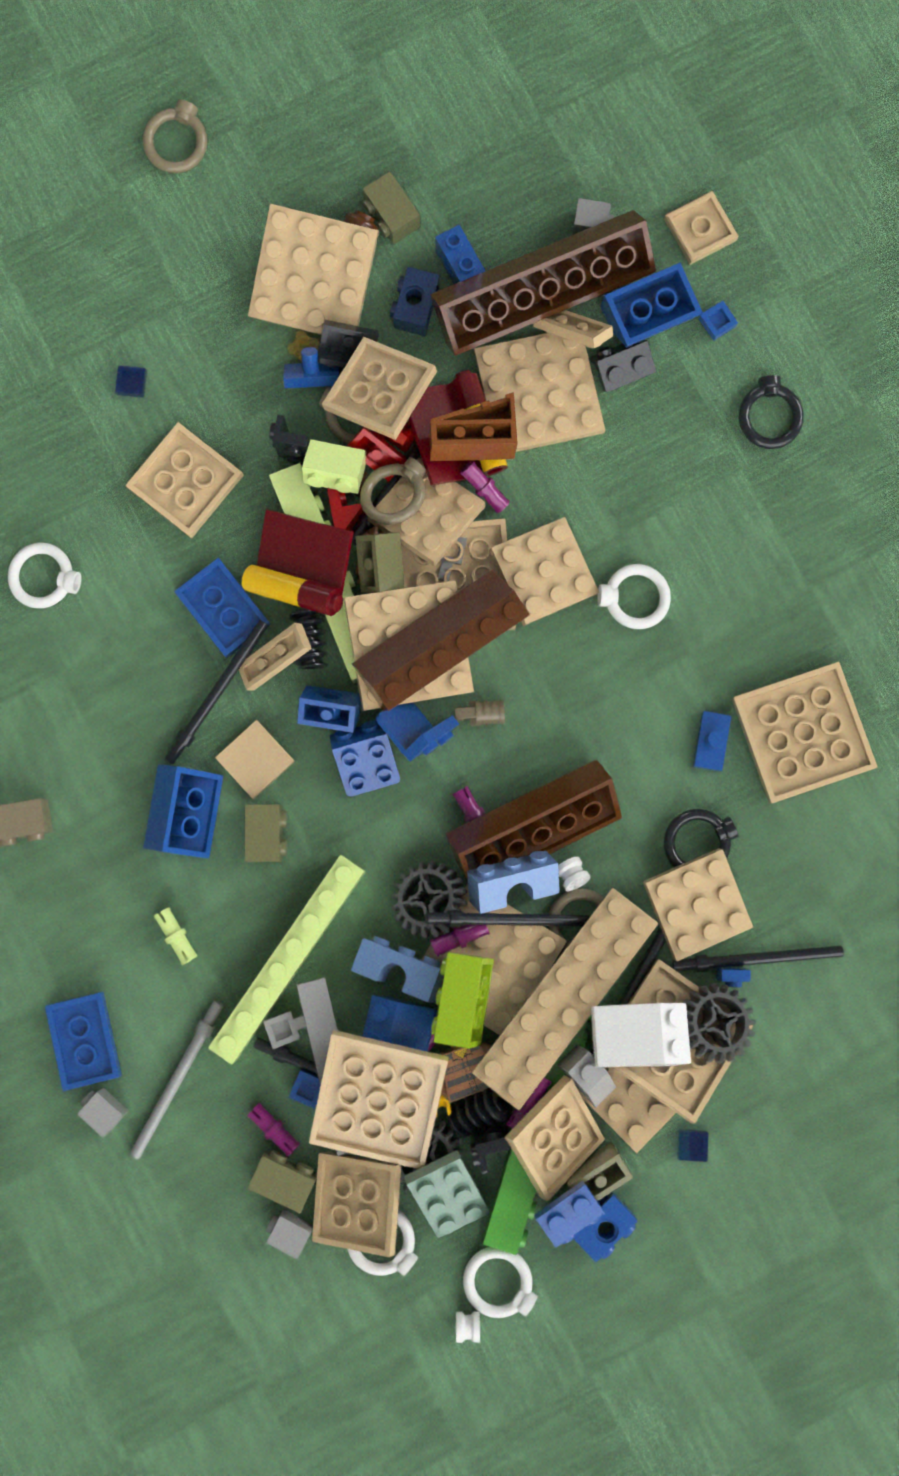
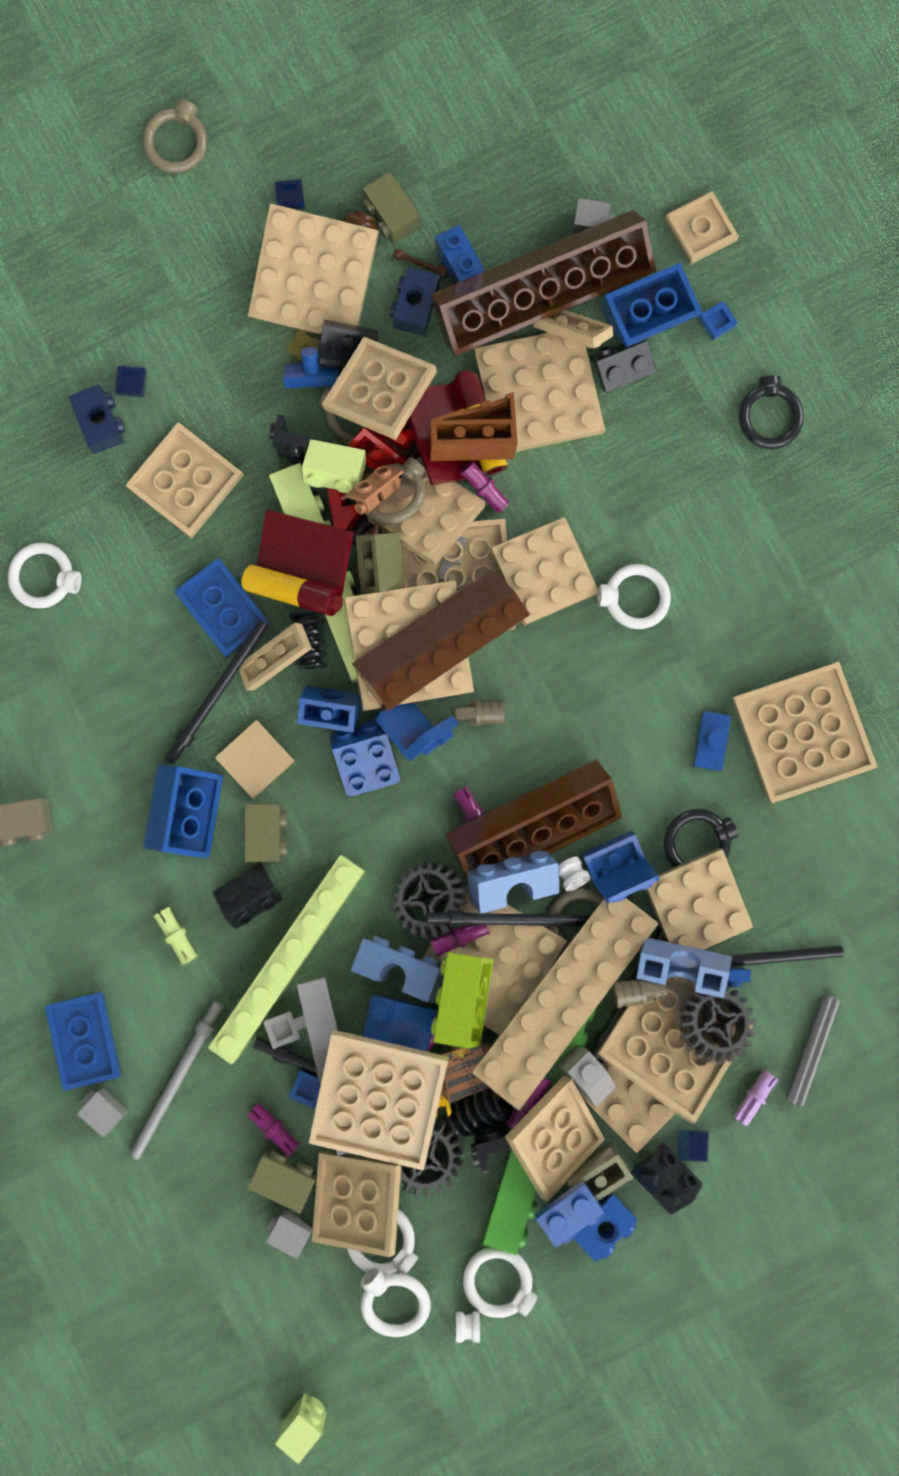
plate [404,1150,490,1238] -> none
white slope [591,1003,691,1067] -> none
none -> dark blue brick [68,384,126,454]
none -> black bracket [212,862,283,929]
none -> clear blue tile [275,179,305,210]
none -> yellowish green brick [275,1393,327,1464]
none -> nougat hinge [345,465,404,514]
none -> white piece [361,1267,431,1337]
none -> reddish brown hinge [393,249,447,278]
none -> blue bracket [581,831,659,903]
none -> dark tan hinge [613,979,667,1008]
none -> black bracket [631,1143,702,1215]
none -> medium blue arch [637,938,732,998]
none -> lavender axle [734,1069,778,1126]
none -> light grey axle [788,995,840,1106]

